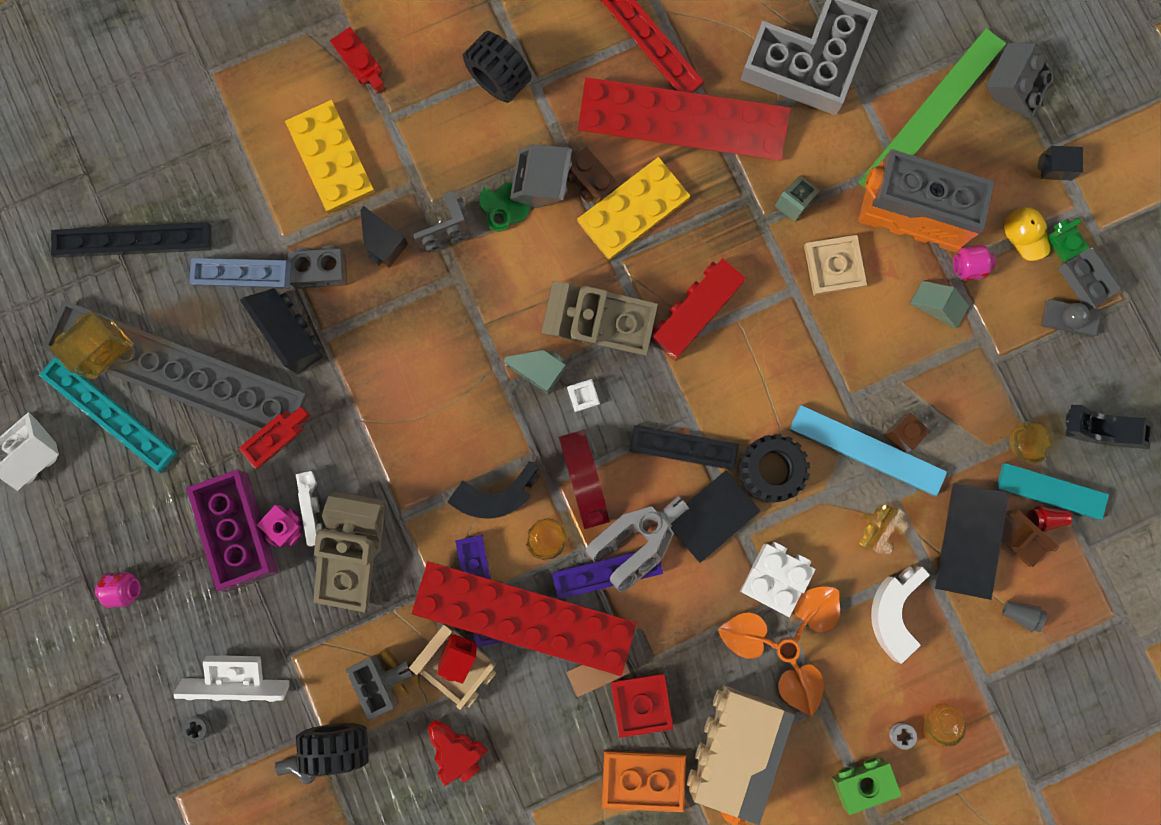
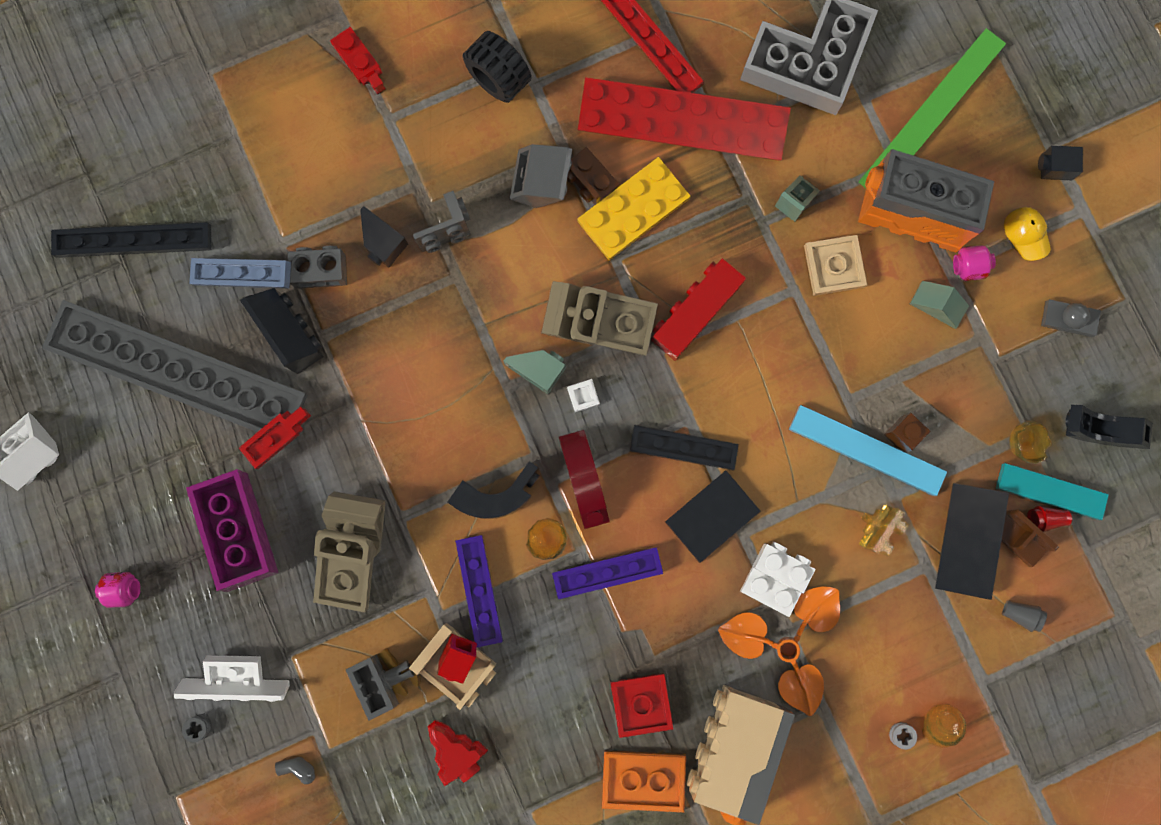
teal tile [39,355,179,473] -> none
clear yellow brick [49,311,134,380] -> none
dark pink brick [257,505,304,547] -> none
yellow plate [285,100,375,214] -> none
white hinge [296,471,324,547] -> none
black tyre [296,723,369,776] -> none
red plate [411,561,637,676] -> none
green plate [479,182,530,232] -> none
medium nougat slope [566,663,630,697] -> none
light grey piece [586,496,689,592] -> none
black tyre [738,434,810,503] -> none
bright green brick [832,757,902,815] -> none
white arch [871,566,930,664] -> none
dark grey slope [986,43,1054,118] -> none
green bracket [1048,218,1089,263] -> none
dark grey bracket [1058,246,1123,310] -> none

